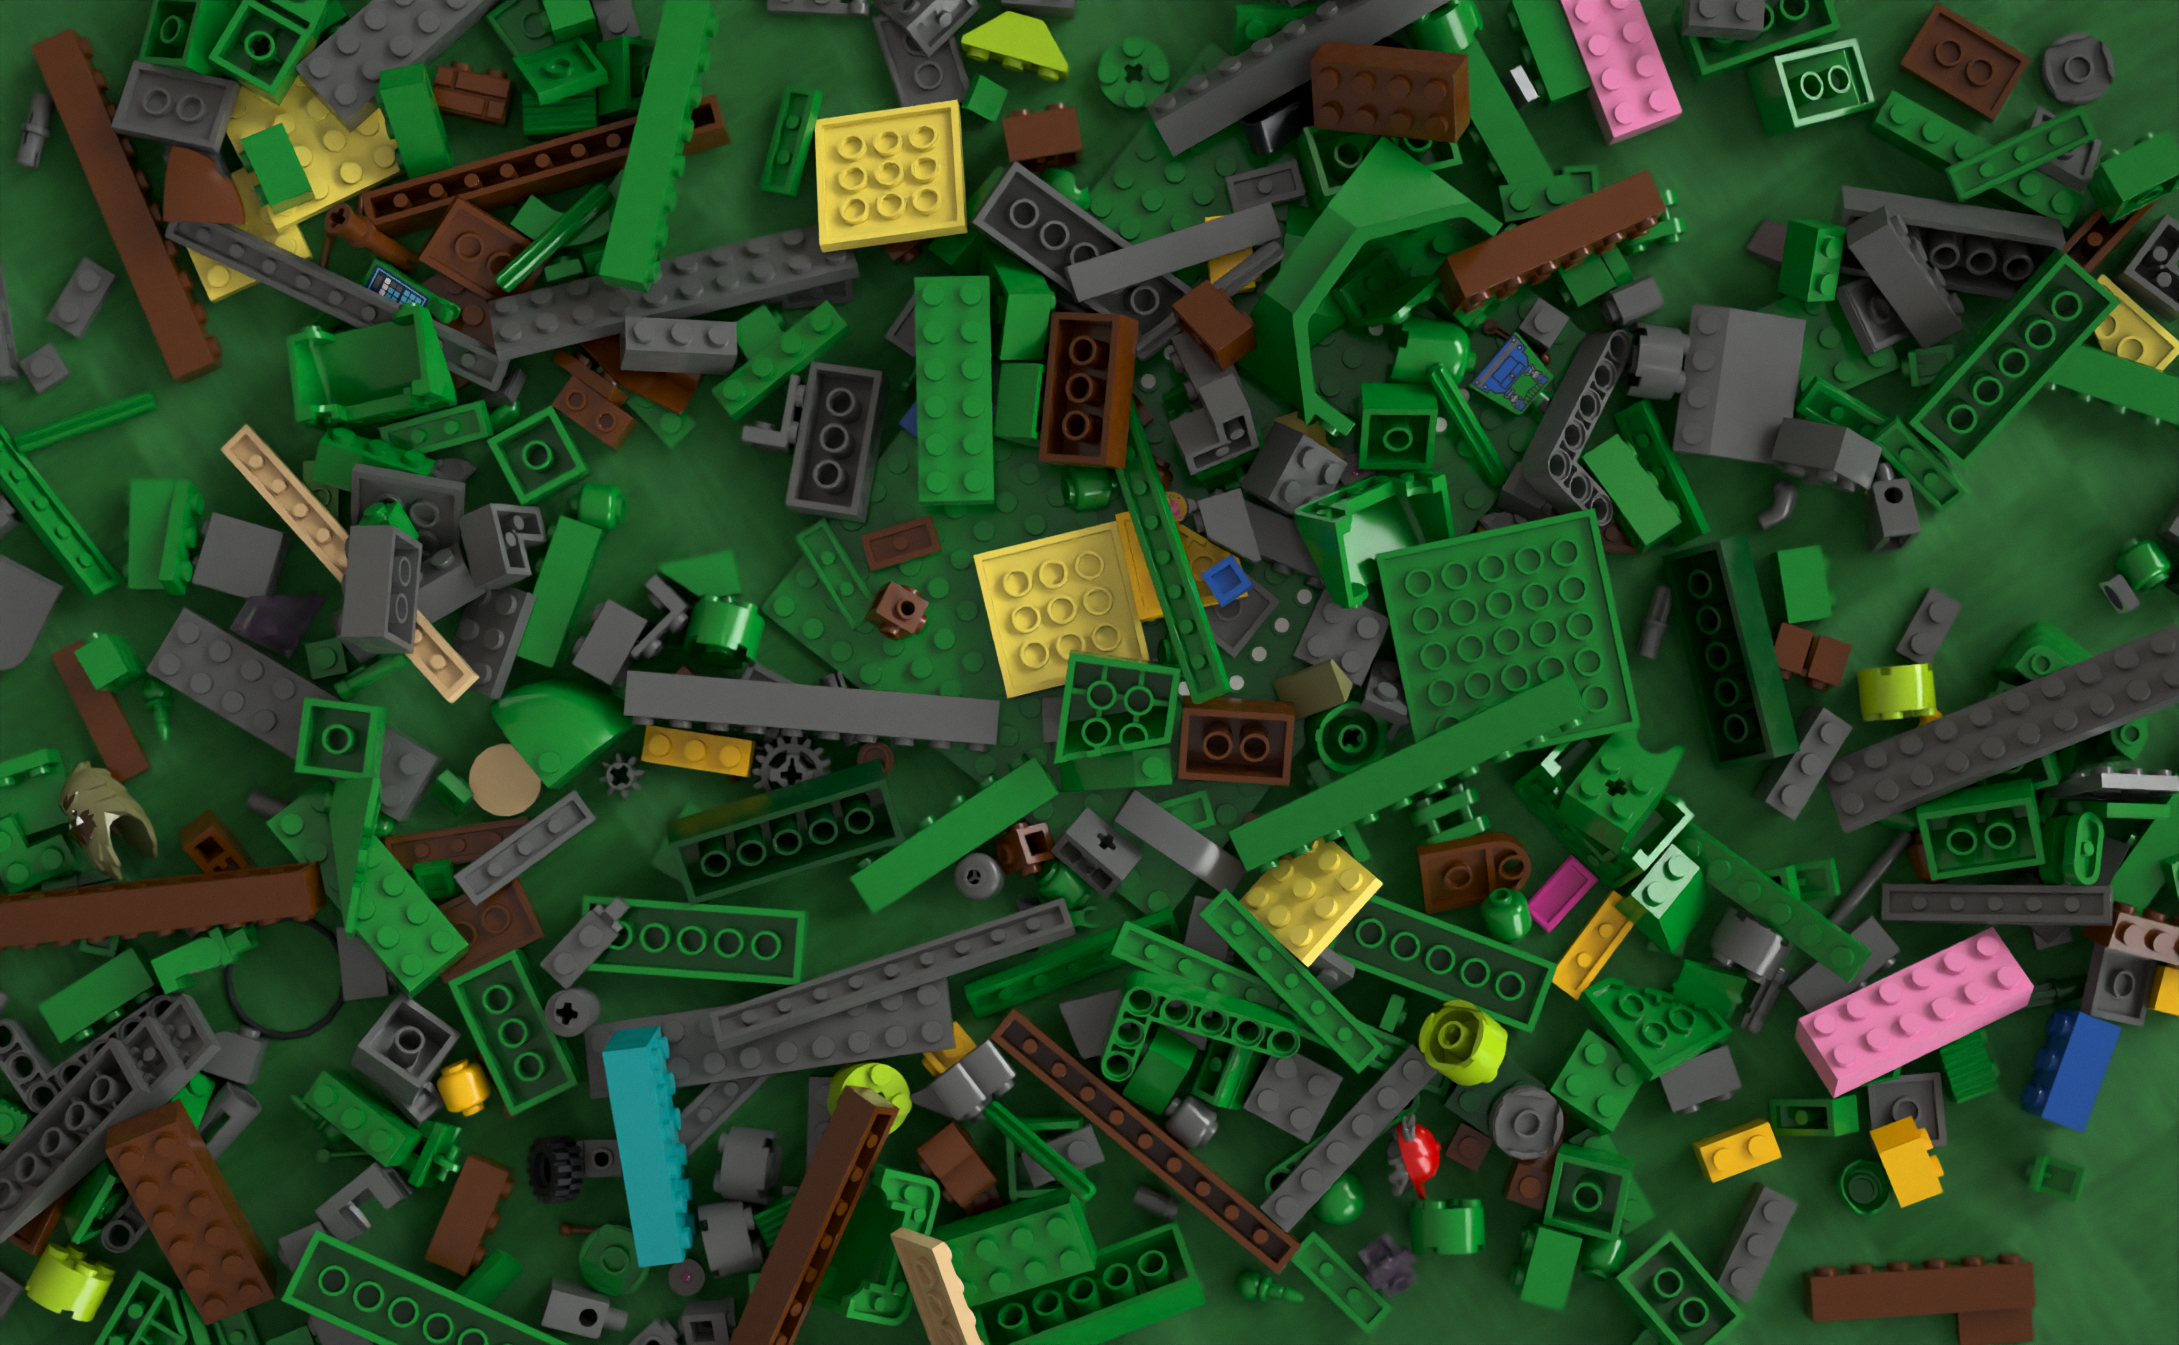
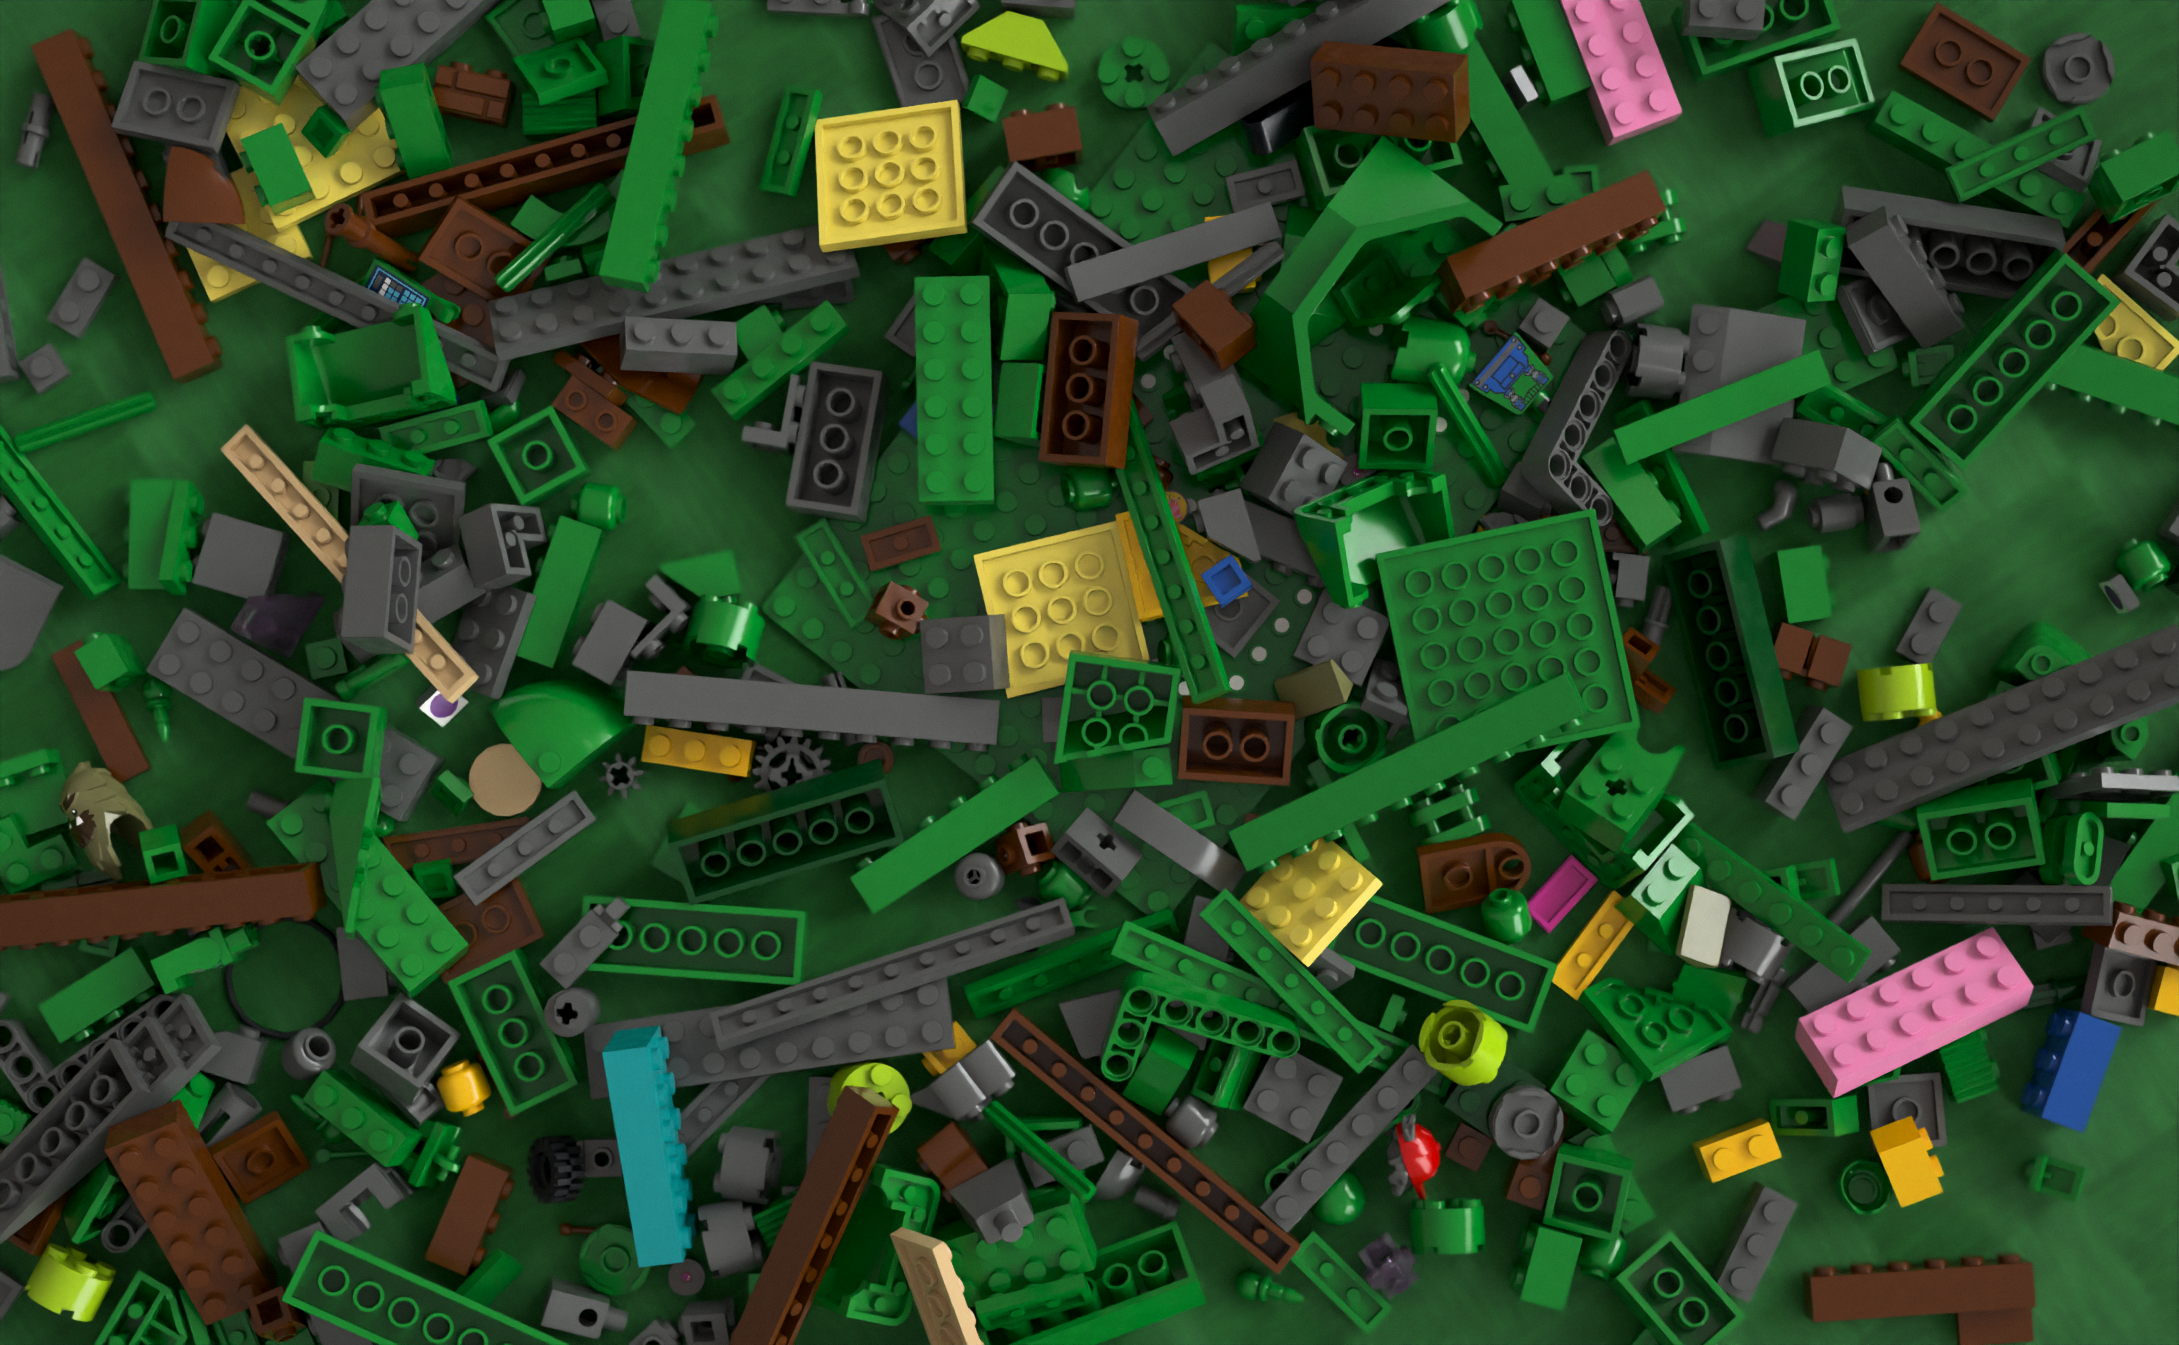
none -> green brick [138,823,188,884]
none -> reddish brown plate [209,1110,311,1205]
none -> reddish brown brick [247,1286,308,1343]
none -> dark grey head [281,1028,336,1081]
none -> green plate [301,104,351,158]
none -> tile [415,685,468,728]
none -> dark grey brick [920,614,1010,694]
none -> dark grey torso [949,1157,1035,1244]
none -> green plate [975,1273,1094,1332]
none -> dark grey brick [1091,1146,1147,1201]
none -> dark grey brick [1607,552,1650,608]
none -> green tile [1611,349,1832,465]
none -> reddish brown brick [1622,627,1677,715]
none -> slope [1676,885,1732,968]
none -> dark grey brick [1806,493,1864,534]

